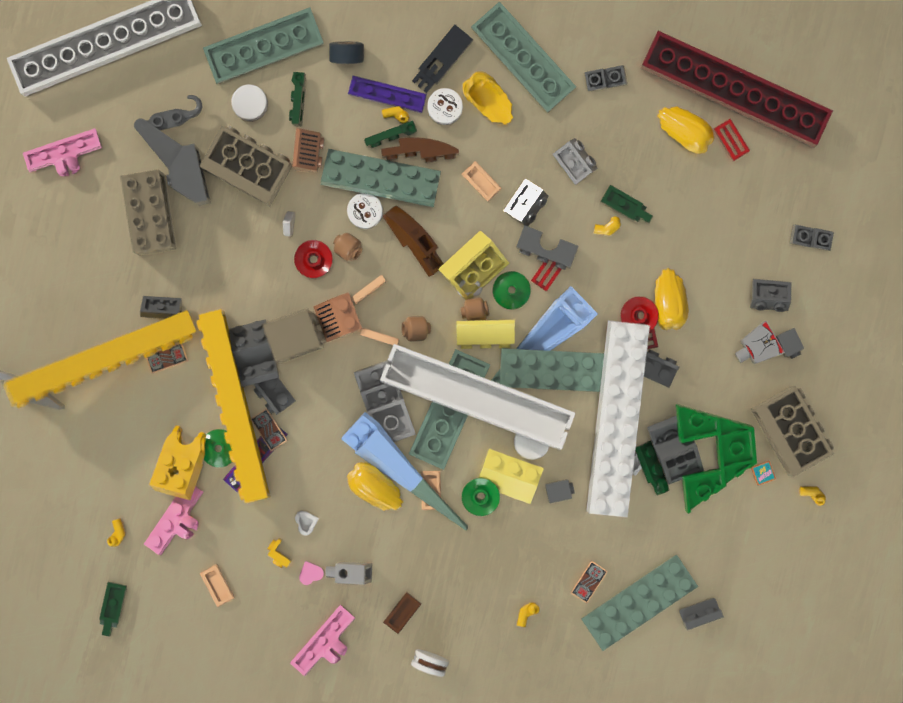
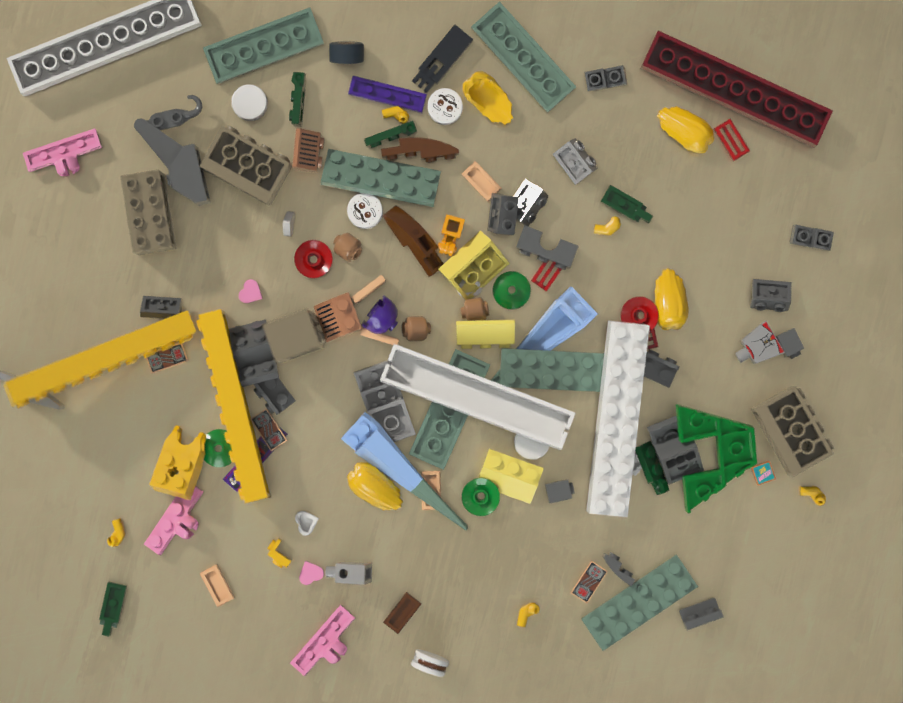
none -> bright pink tile [239,279,262,303]
none -> dark purple cylinder [362,295,398,334]
none -> light orange brick [438,214,465,257]
none -> dark grey bracket [487,193,519,235]
none -> dark grey slope [603,552,635,586]

